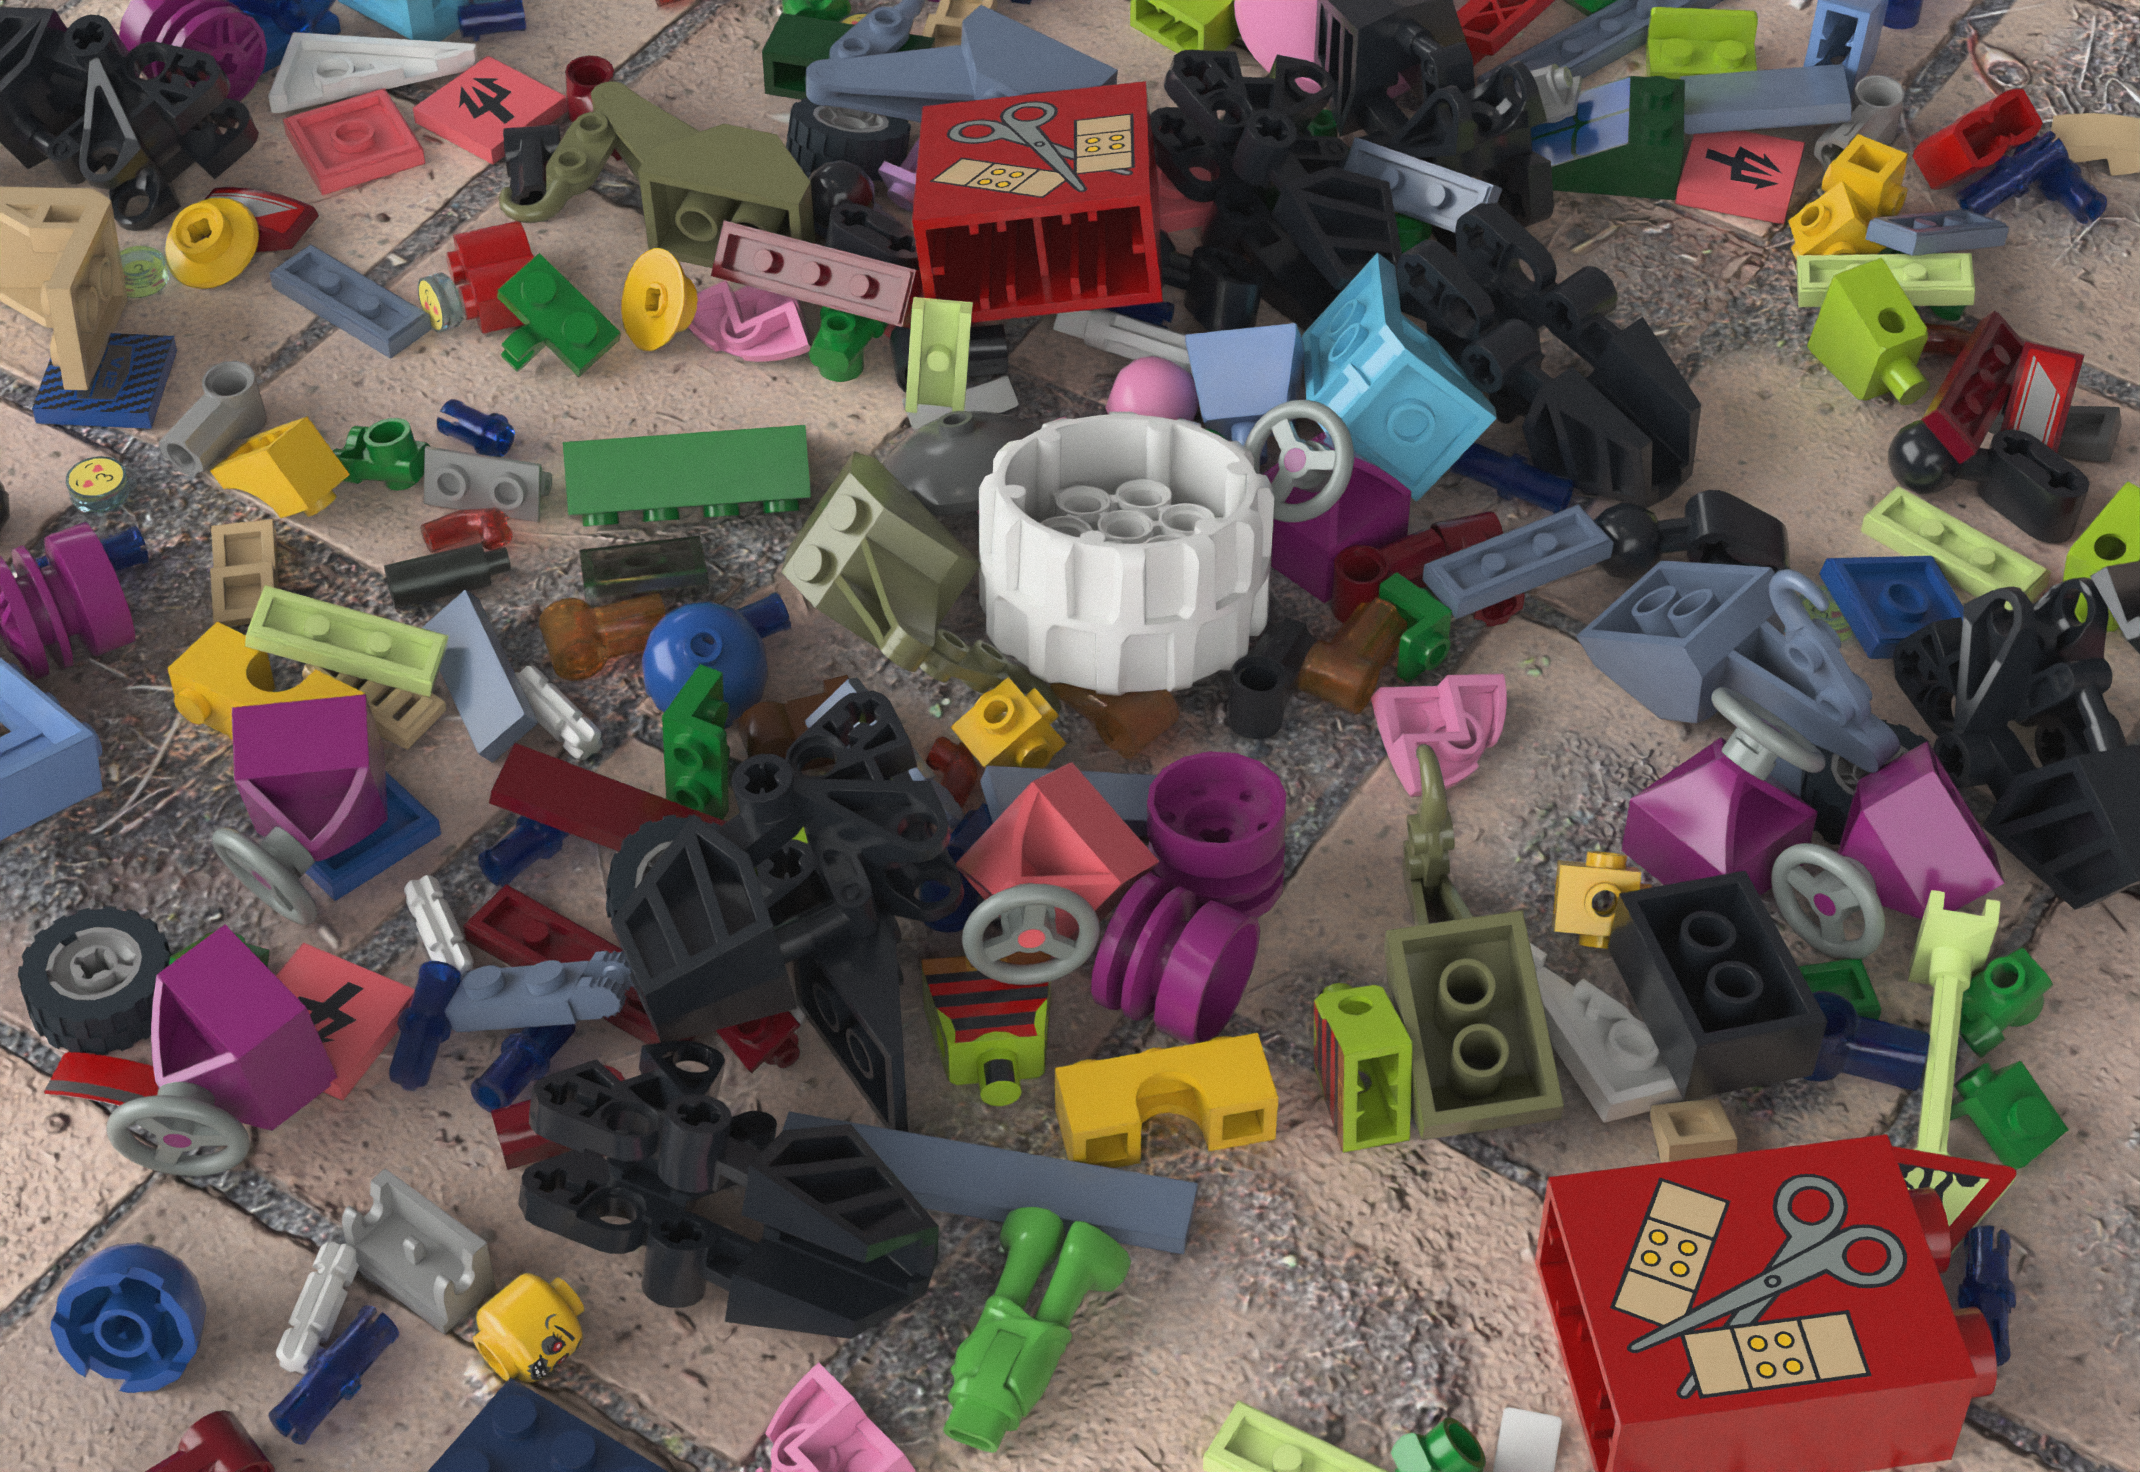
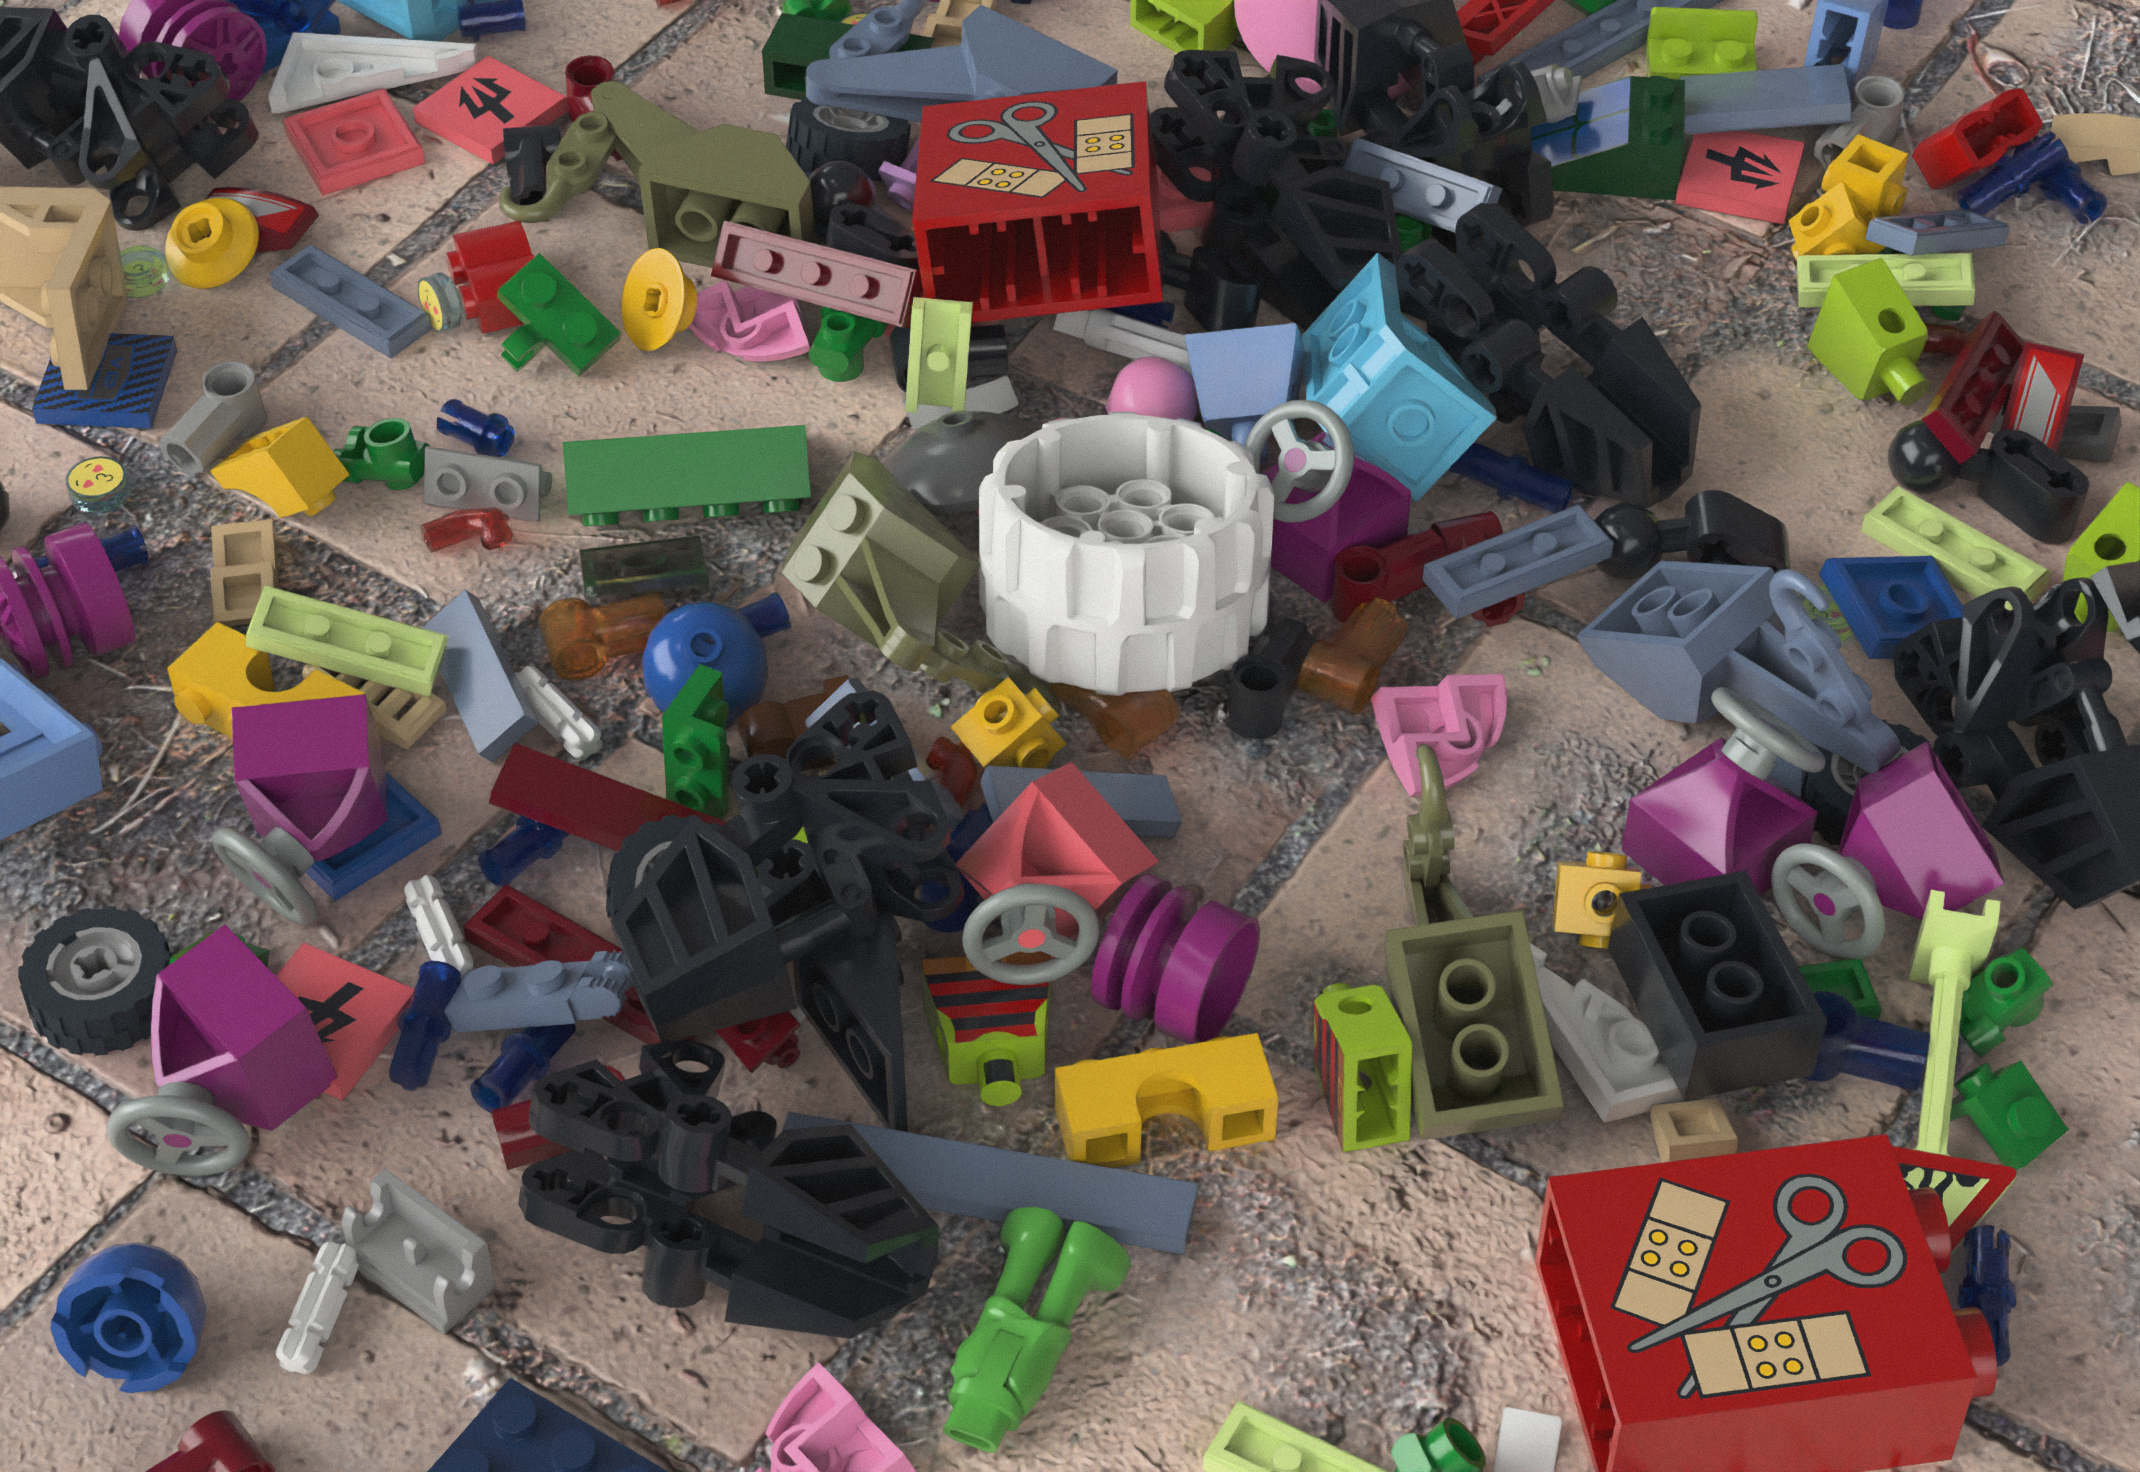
red sticker [44,1052,159,1106] -> none
clear blue pin [268,1305,400,1445] -> none
pearl dark grey cylinder [384,543,511,608] -> none
yellow head [473,1273,585,1382] -> none
magenta wheel [1147,751,1287,918] -> none
green bracket [1376,572,1452,683] -> none

